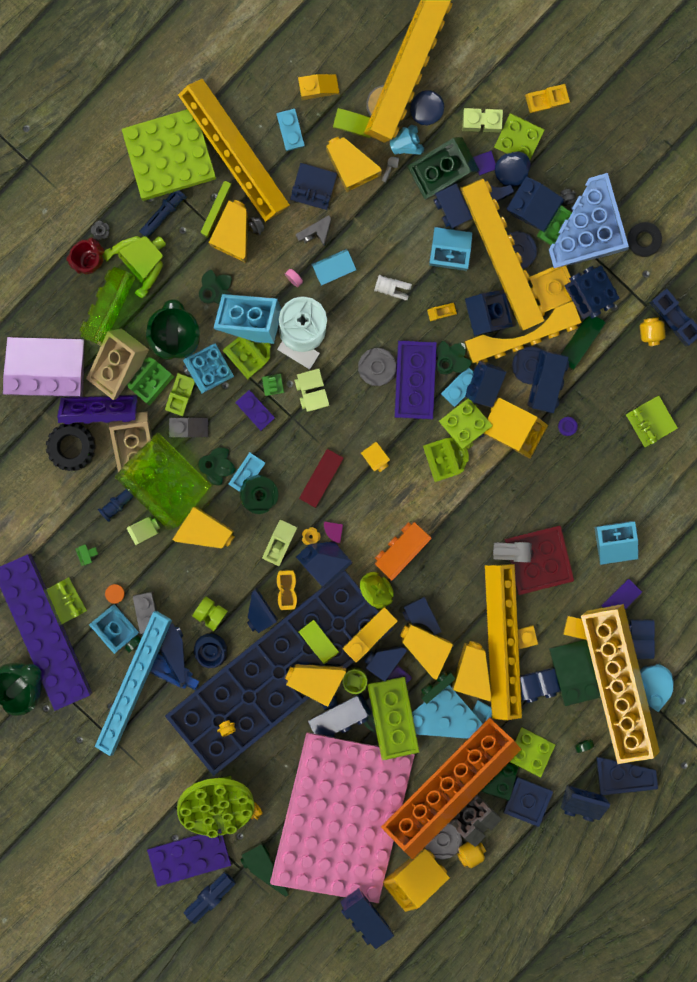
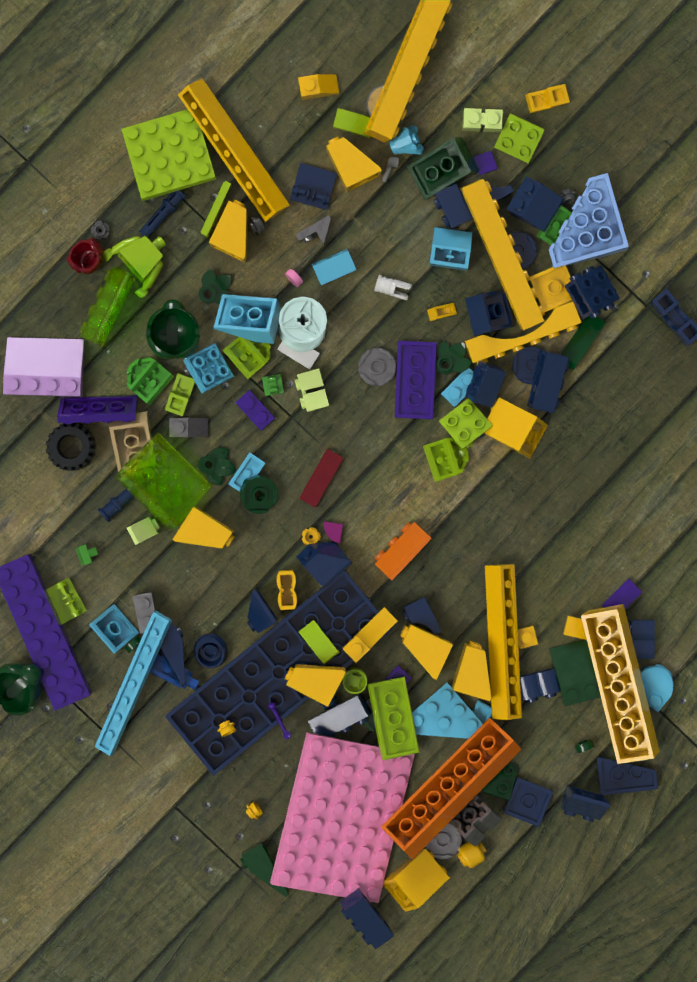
tan slope [86,329,149,400] -> none
orange tile [105,584,125,604] -> none
dark purple plate [147,829,232,887] -> none
lime bracket [177,776,254,838] -> none
dark blue piece [183,871,236,924] -> none
lime wheel [192,596,228,631] -> none
yellowish green slope [262,520,297,566] -> none
medium azure plate [276,109,305,152] -> none
lime tile [360,572,394,609] -> none
yellow slope [361,442,390,472] -> none
dark blue slope [365,645,407,682] -> none
dark blue piece [410,90,444,125] -> none
dark green plate [420,670,456,704] -> none
light grey piece [493,542,532,562] -> none
dark blue piece [495,152,531,186] -> none
dark red plate [504,525,574,595] -> none
lime hinge [510,727,555,778] -> none
dark purple tile [558,417,578,436] -> none
medium azure slope [594,521,638,565] -> none
lime hinge [626,395,678,447] -> none
black tyre [627,222,662,257] -> none
yellow head [640,317,666,346] -> none
none -> dark purple hinge [268,702,291,739]

